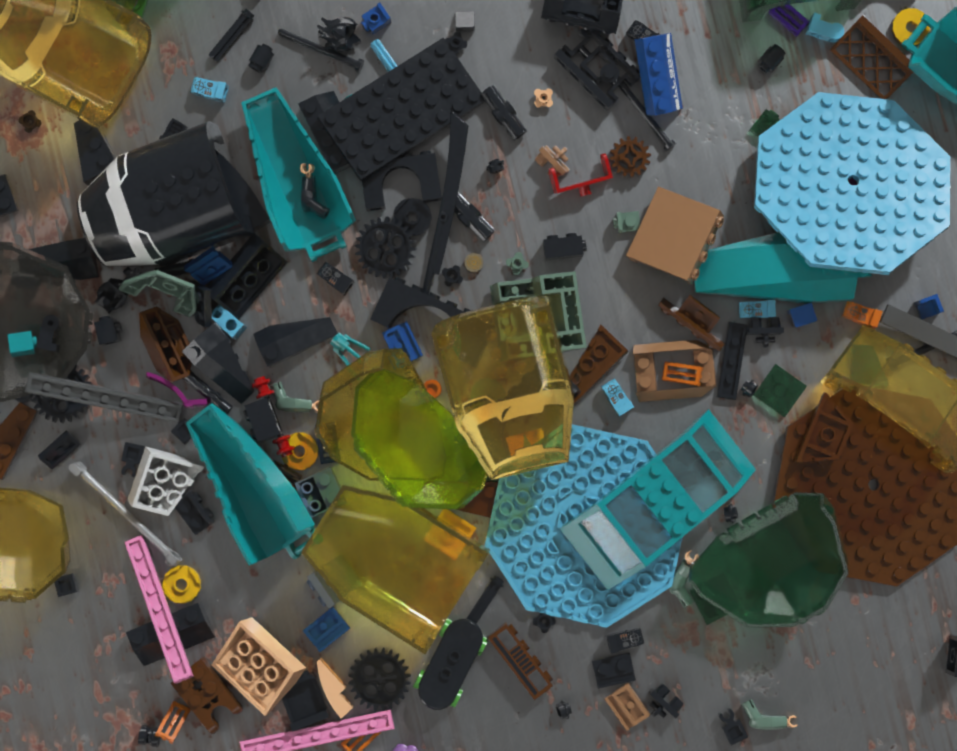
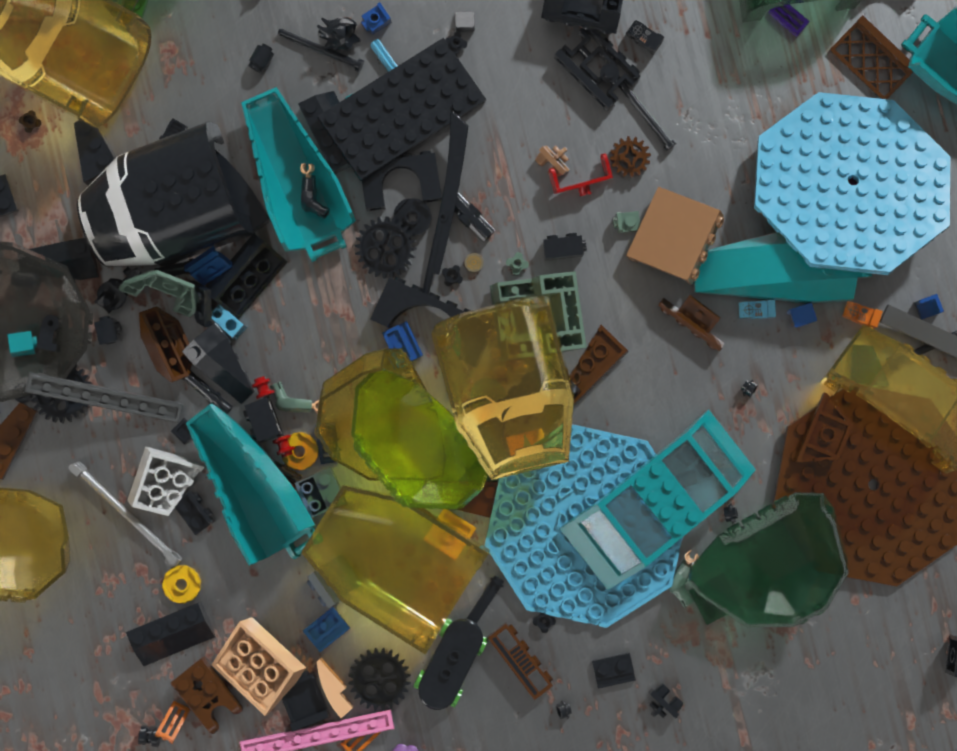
black plate [38,430,81,470] -> none
black plate [53,573,79,597] -> none
black plate [121,442,145,477] -> none
bright pink tile [124,535,194,684] -> none
magenta piece [146,372,208,409] -> none
medium azure leg [190,77,229,103] -> none
black axle [209,9,254,62] -> none
black wedge [253,317,338,368] -> none
black leg [316,261,355,296] -> none
teal plant [330,332,371,379] -> none
orange tile [422,380,442,399] -> none
black piece [481,85,527,141] -> none
black plate [486,159,505,174] -> none
light nougat plate [534,88,553,108] -> none
medium azure leg [601,379,634,417] -> none
medium nougat plate [605,682,650,731] -> none
black leg [606,628,644,654] -> none
medium nougat wedge [633,340,716,402] -> none
blue slope [634,33,683,116] -> none
orange tile [662,361,703,386] -> none
black tile [716,322,748,400] -> none
black plate [718,708,748,746] -> none
sand green arm [741,699,797,730] -> none
black hips [747,317,784,348] -> none
clear green bracket [750,109,780,137] -> none
clear green plate [753,364,807,417] -> none
black brick [758,44,786,73] -> none
medium azure leg [806,12,845,43] -> none
yellow tile [891,8,930,46] -> none

